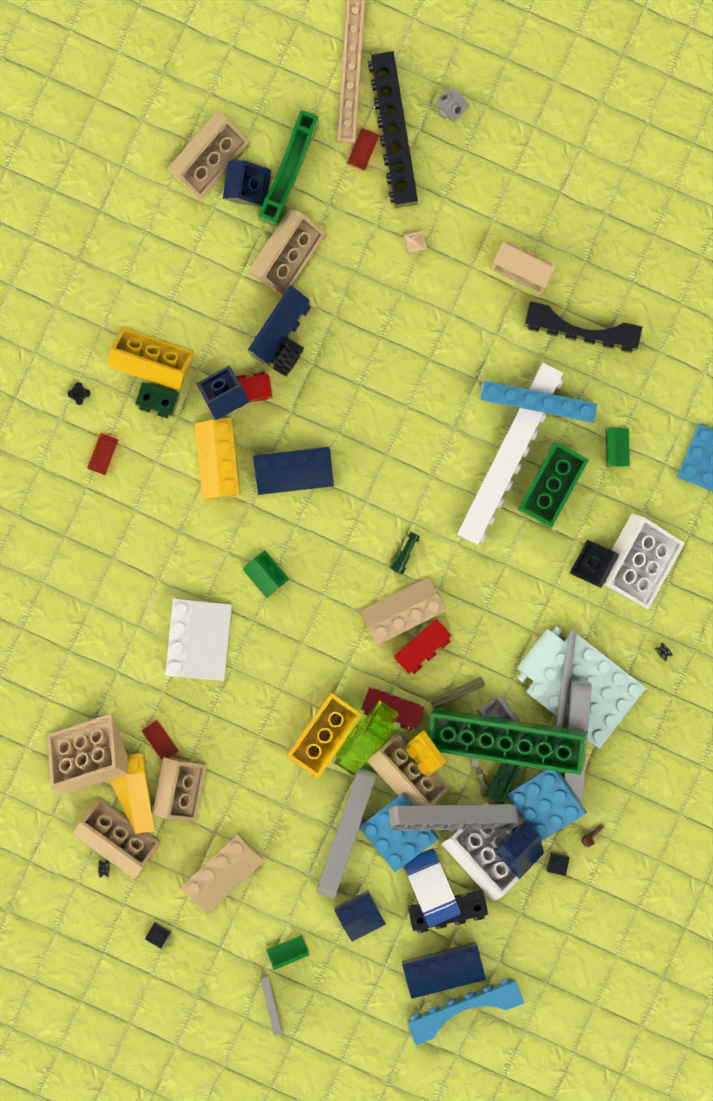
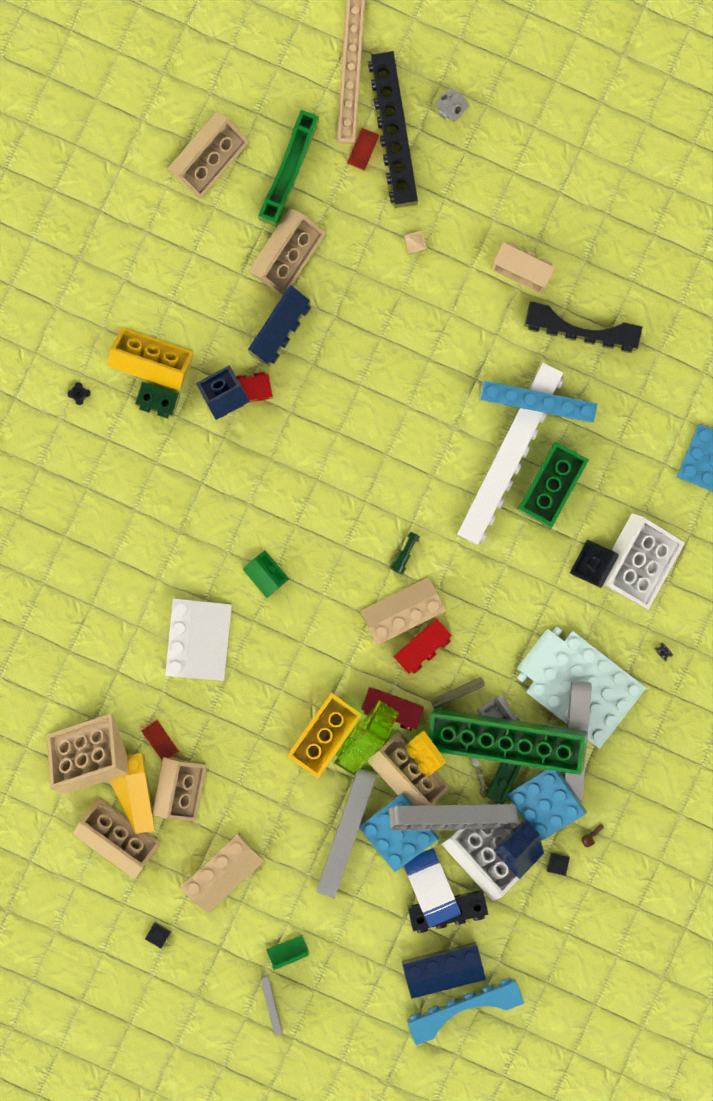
clear red tile [87,433,119,476] -> none
black bush [98,860,110,878] -> none
yellow slope [195,418,241,499] -> none
dark blue slope [222,160,271,207] -> none
dark blue slope [253,447,334,495] -> none
black tyre [273,340,304,377] -> none
dark blue slope [334,890,386,942] -> none
light grey piece [556,630,577,728] -> none
green panel [605,427,630,467] -> none

